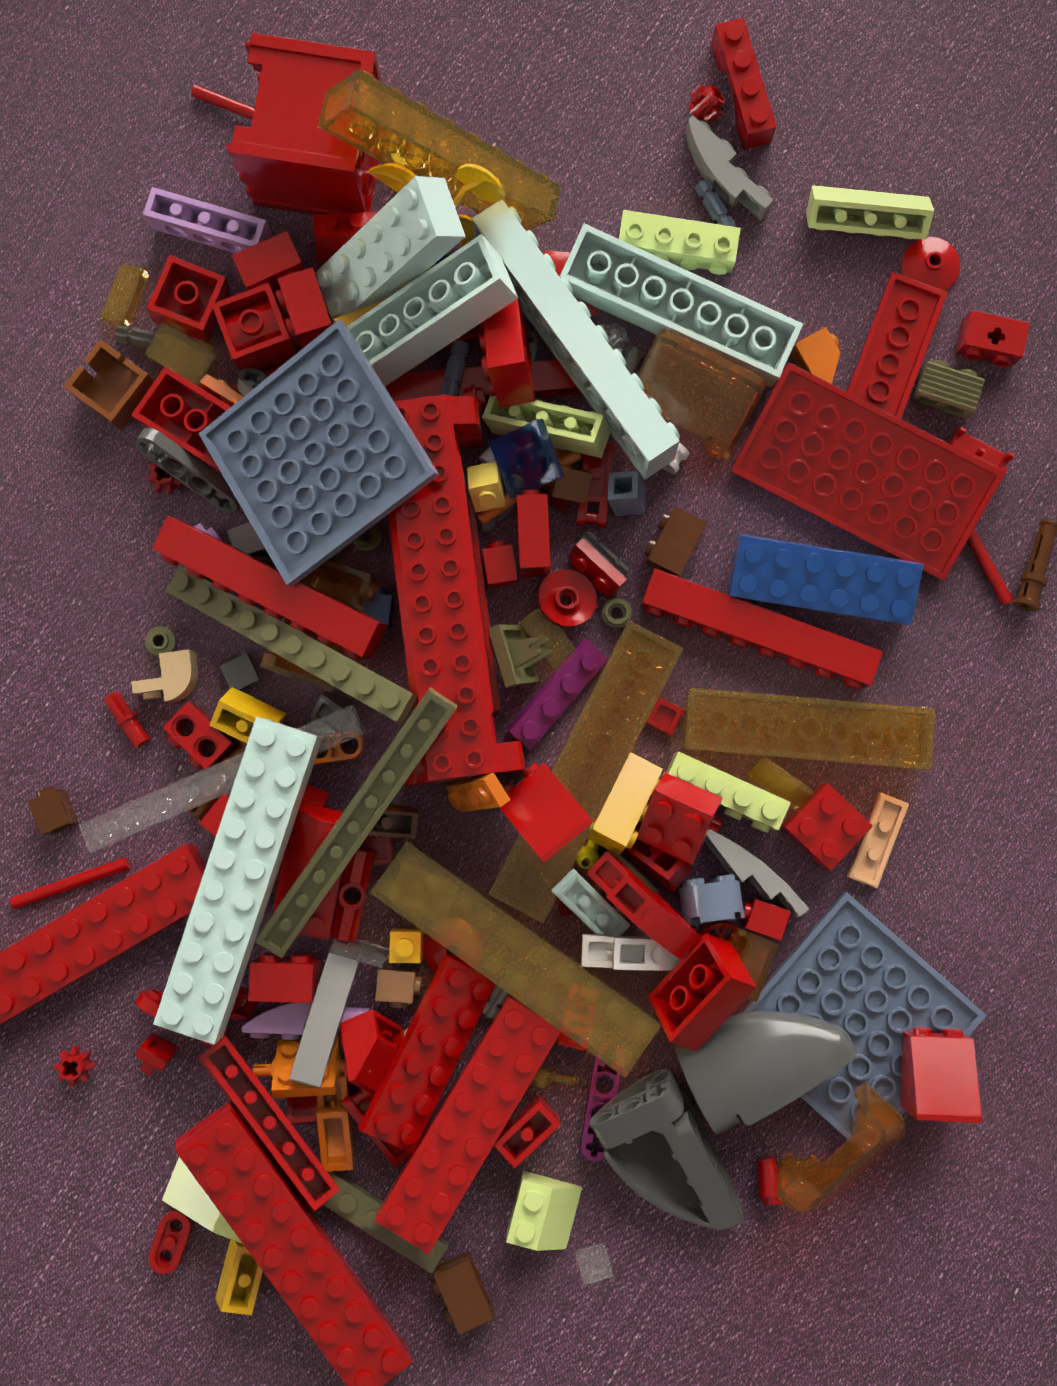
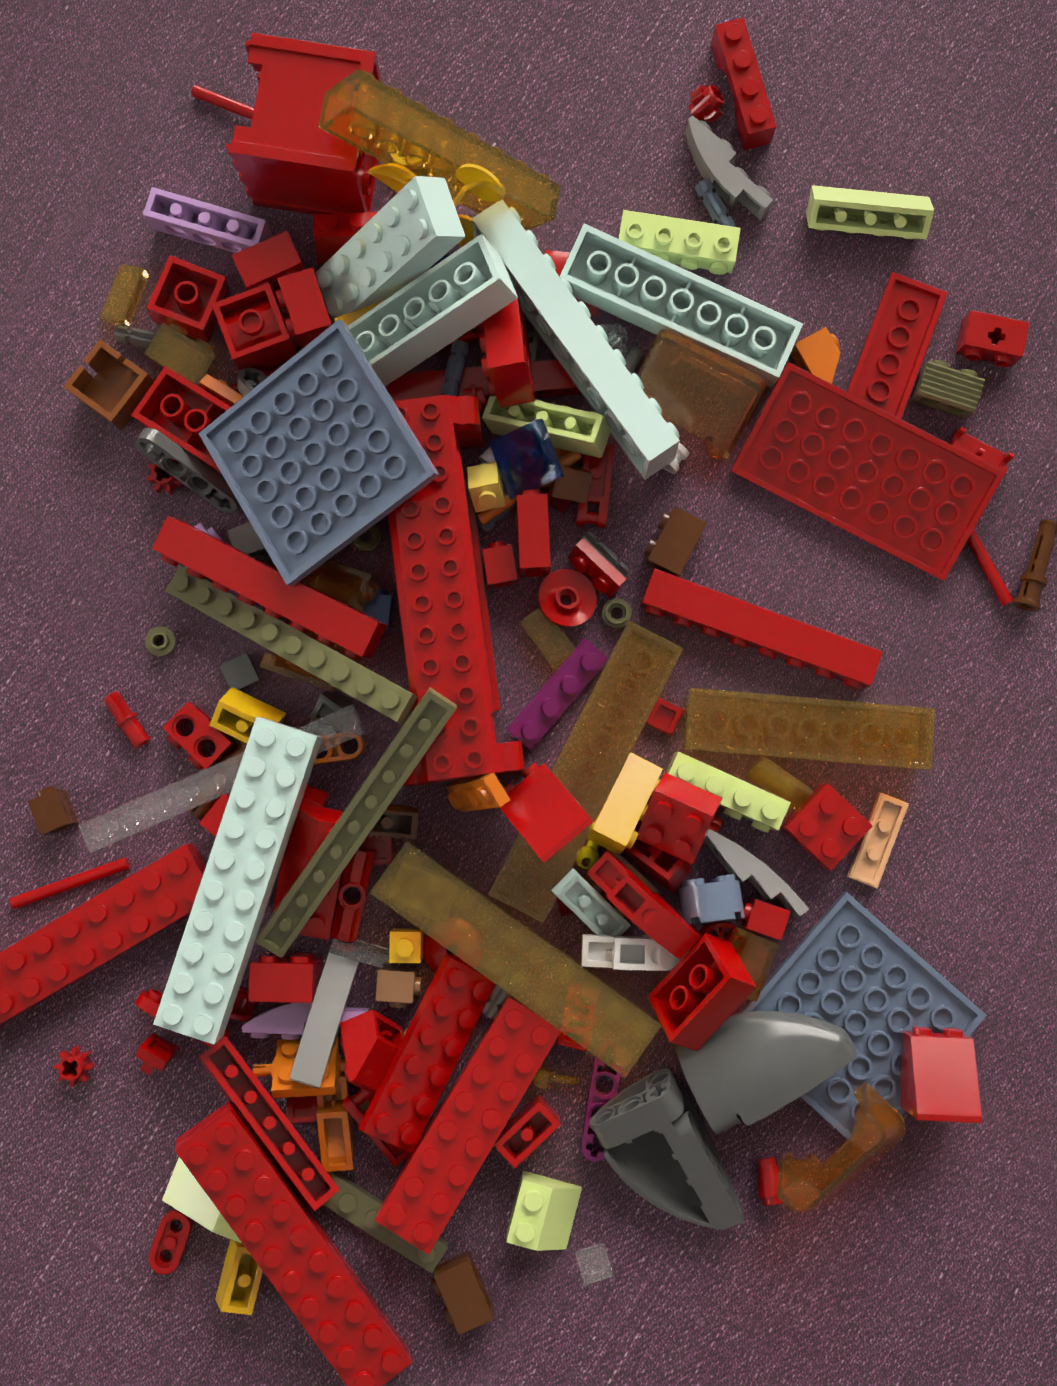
tan brick [131,650,198,704] -> none
olive plate [488,625,553,687] -> none
sand blue brick [607,471,646,516] -> none
blue brick [727,533,924,625] -> none
red dish [901,237,960,291] -> none

